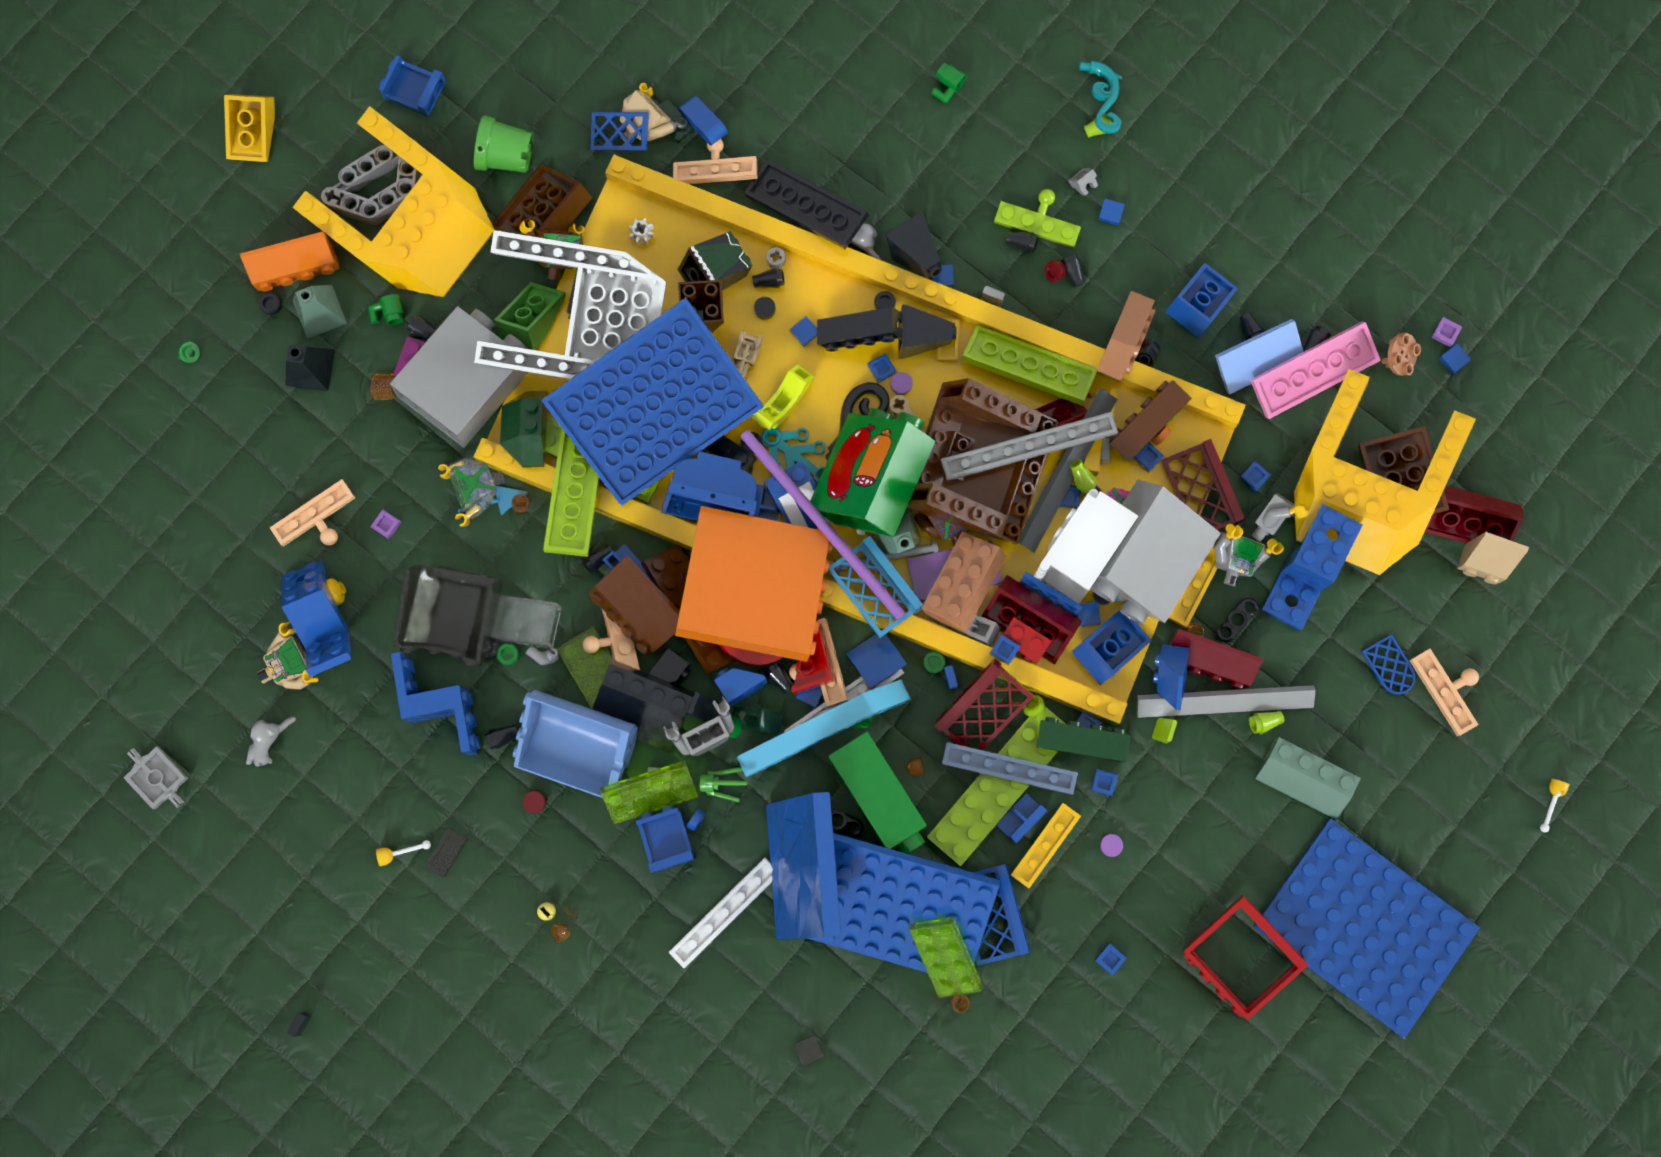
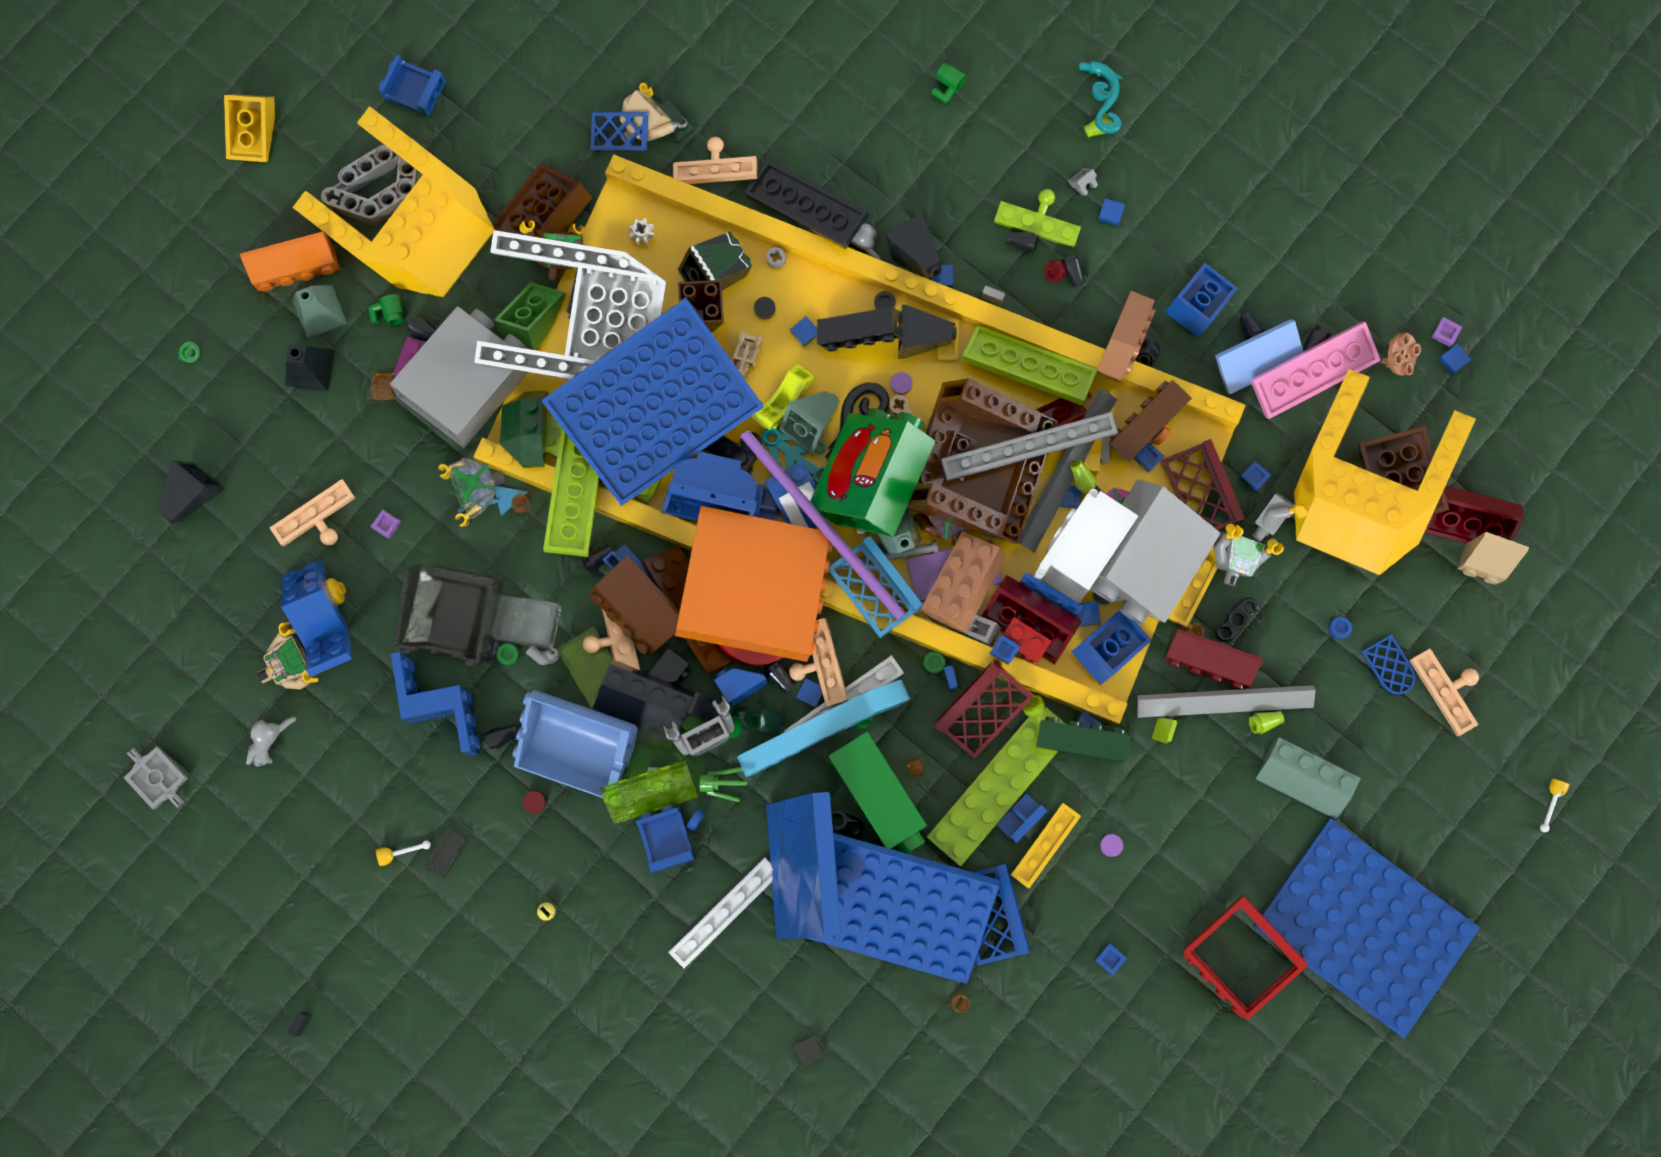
black tile [259,293,282,315] -> none
bright green piece [474,115,533,173] -> none
clear orange hinge [551,923,570,943] -> none
blue beam [678,95,728,146] -> none
black cone [752,267,785,288] -> none
red wing [791,617,834,694] -> none
blue slope [846,630,907,689] -> none
blue tile [867,353,897,383] -> none
clear neon green plate [909,917,983,998] -> none
sand blue plate [942,742,1078,795] -> none
blue tile [1090,769,1118,797] -> none
blue slope [1153,644,1189,710] -> none
blue bracket [1261,504,1363,631] -> none
none -> black slope [160,460,225,523]
none -> sand green slope [779,391,840,455]
none -> blue tile [1328,617,1352,639]

